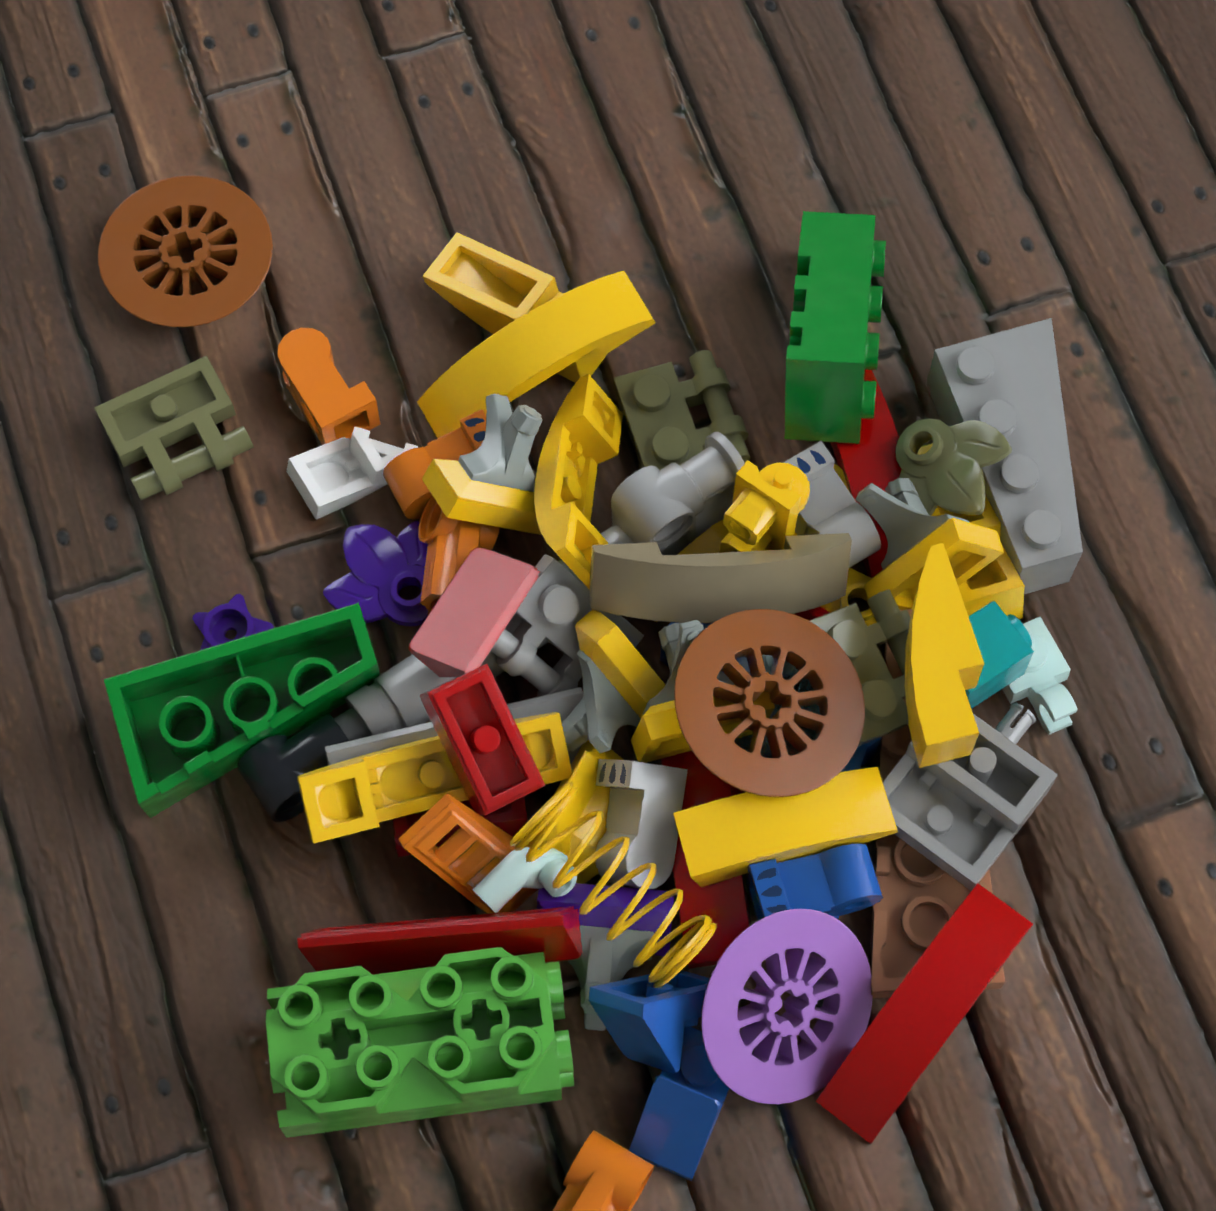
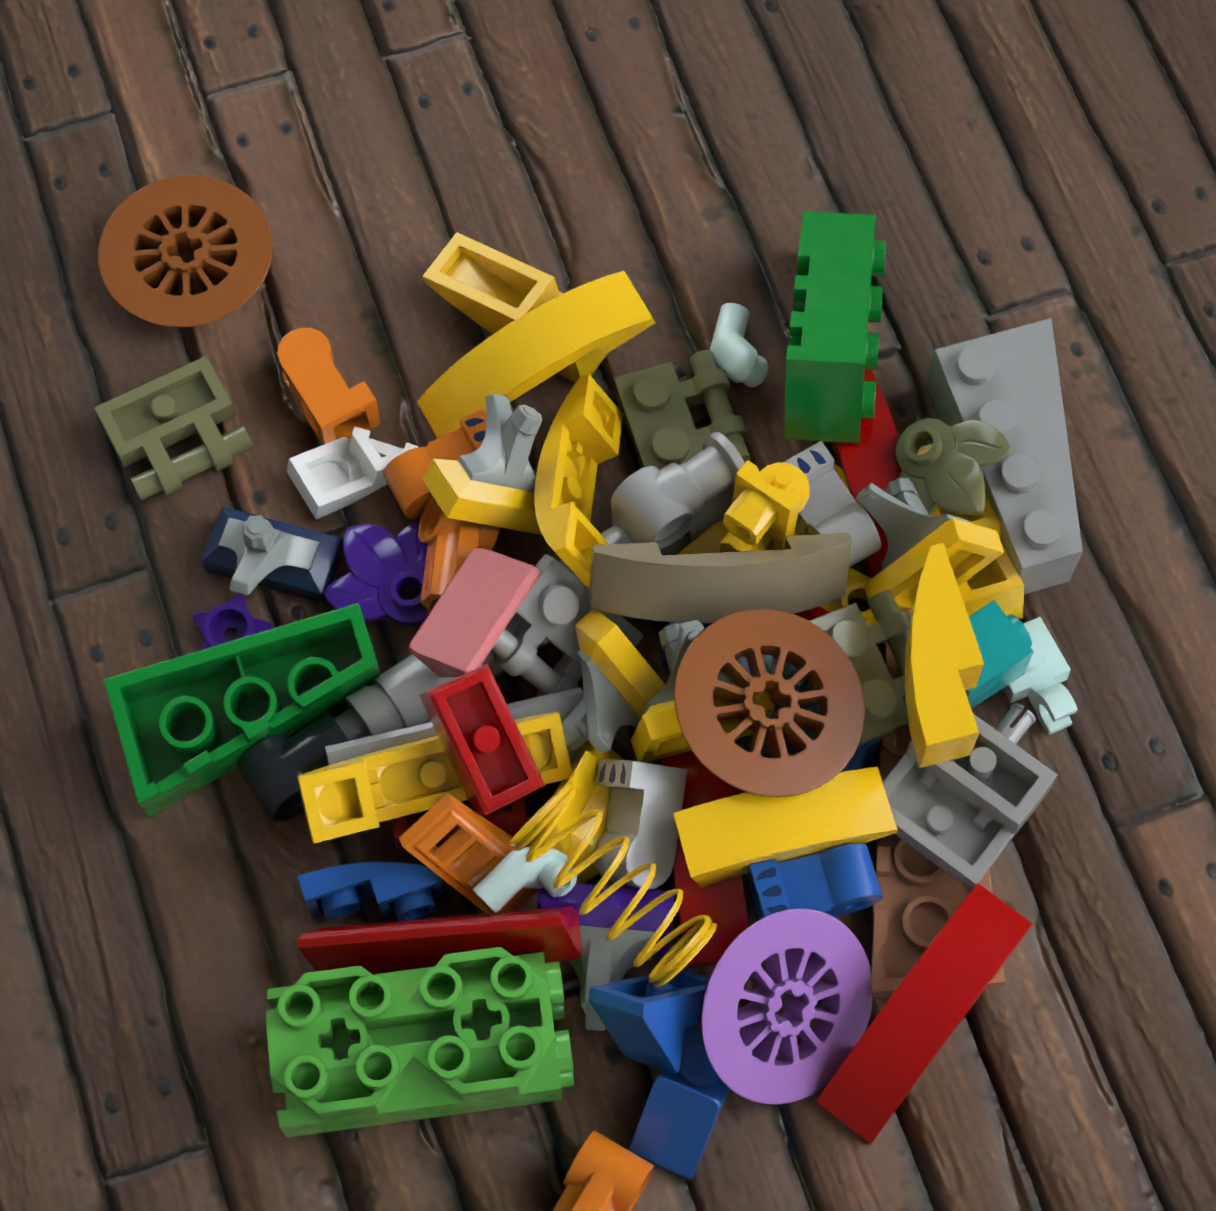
none -> piece [201,506,343,603]
none -> blue slope [297,862,446,921]
none -> light aqua arm [710,303,769,387]

